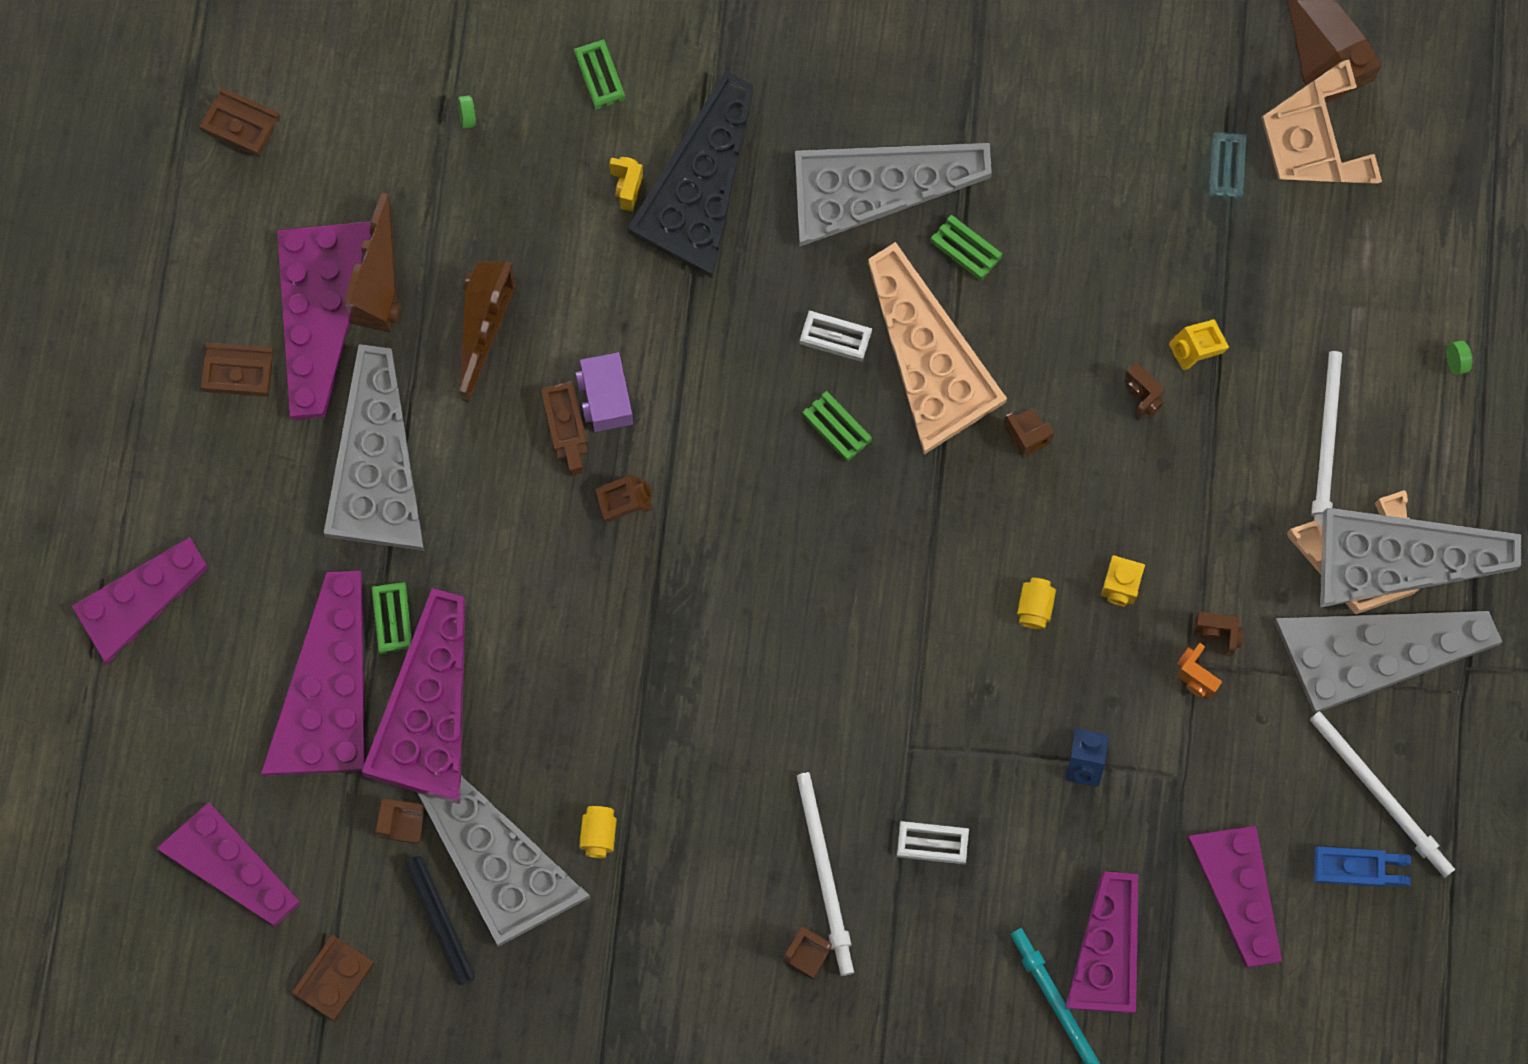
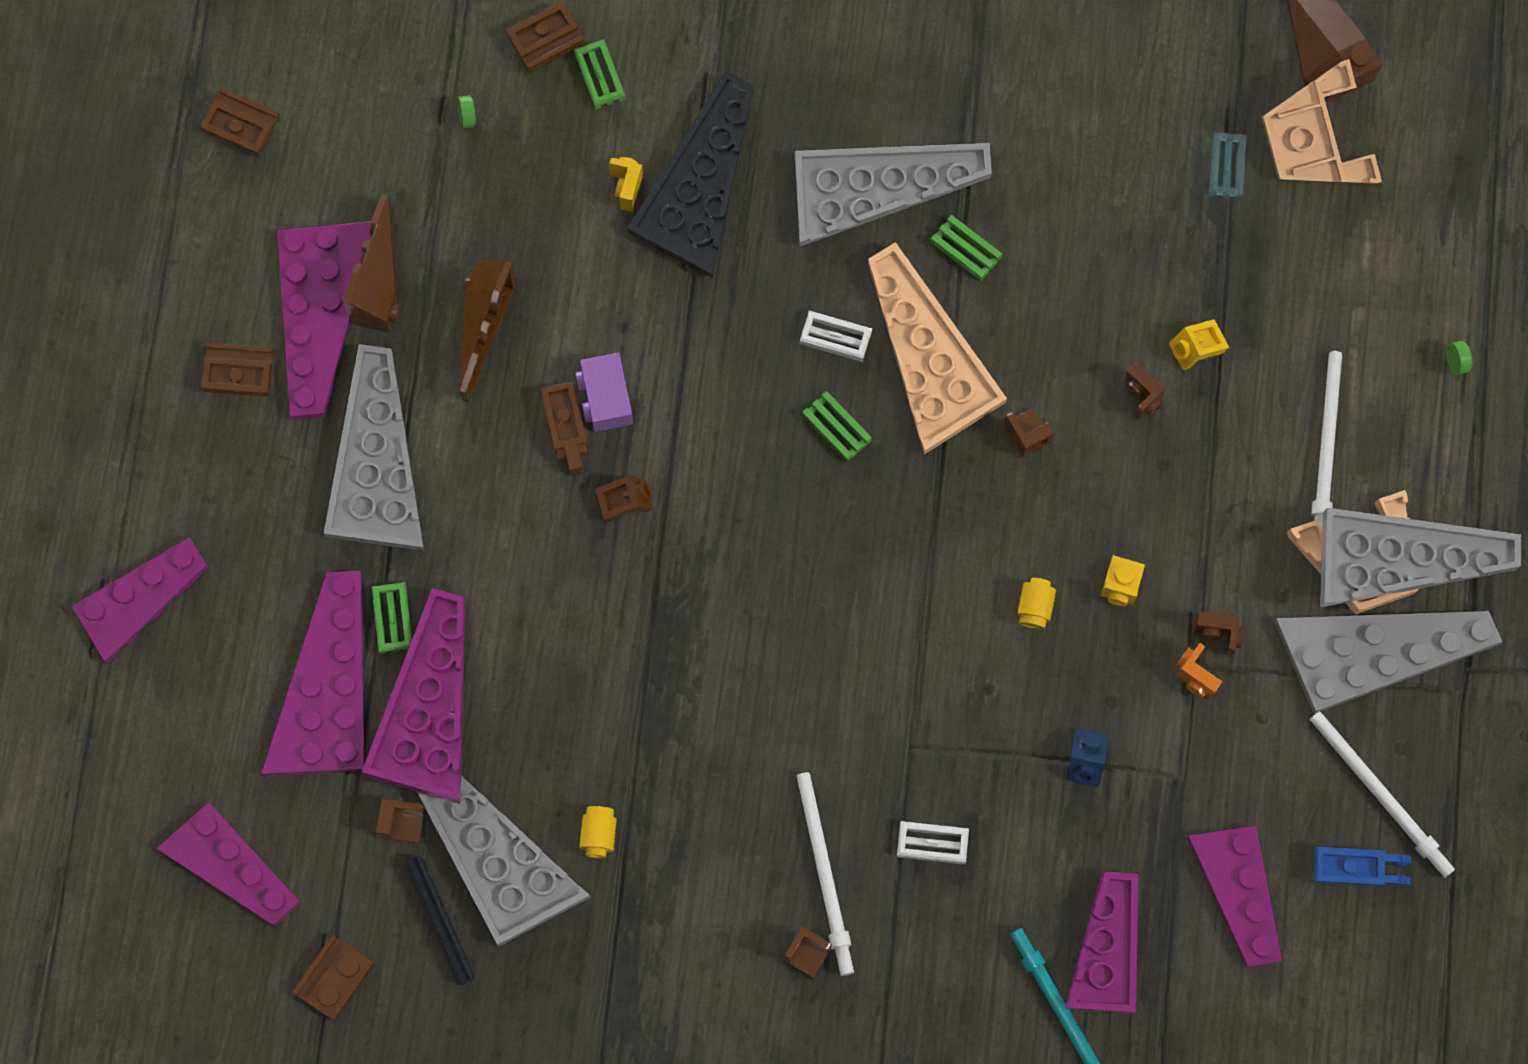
none -> reddish brown plate [506,1,586,73]

